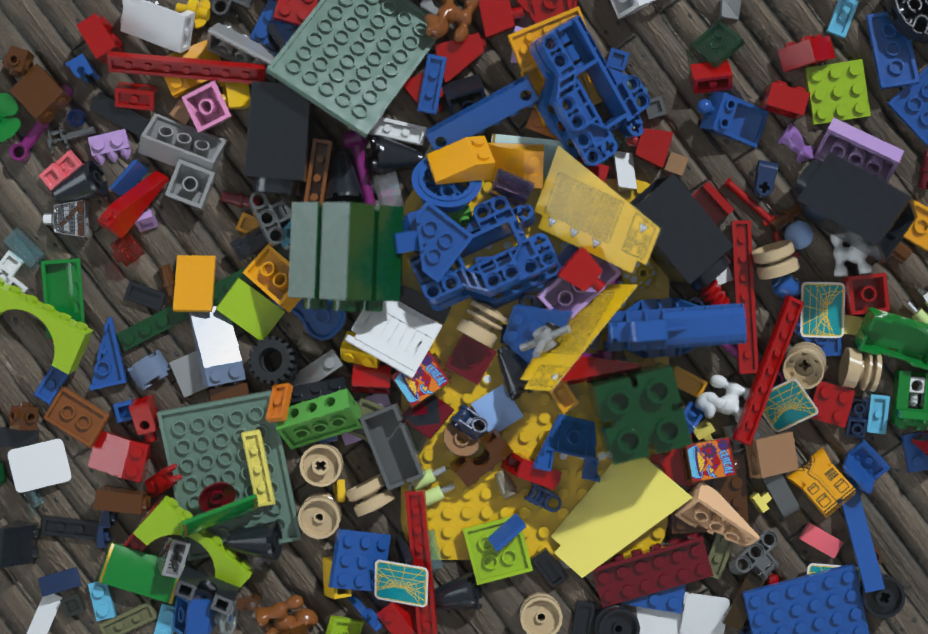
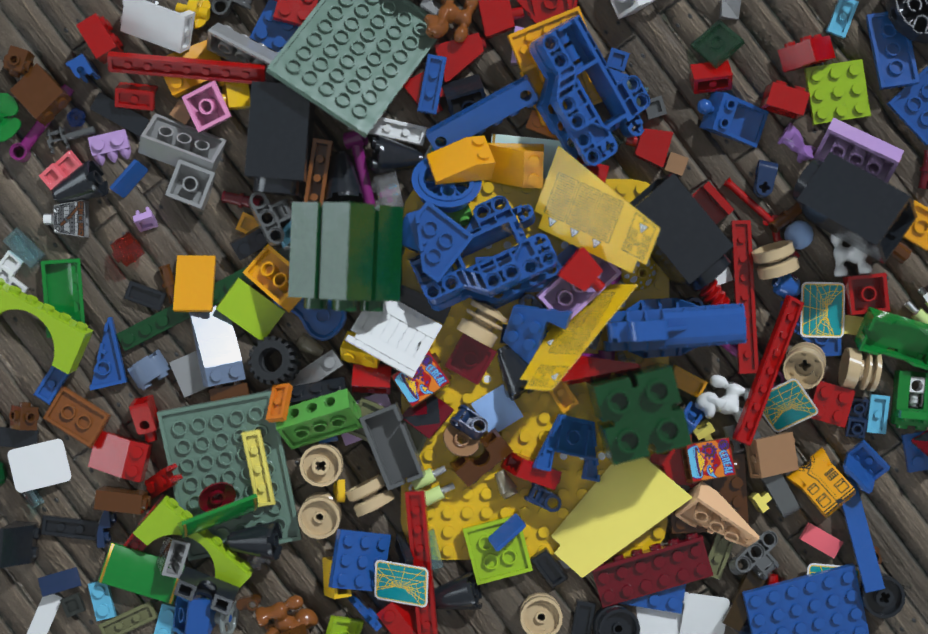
red wedge [97,171,170,239] -> none
blue slope [113,399,133,423] -> none
black tile [267,24,287,53] -> none
blue slope [394,230,419,254] -> none
clear purple slope [488,168,535,206] -> none
light grey bar [519,323,571,358] -> none
white slope [613,151,637,192] -> none

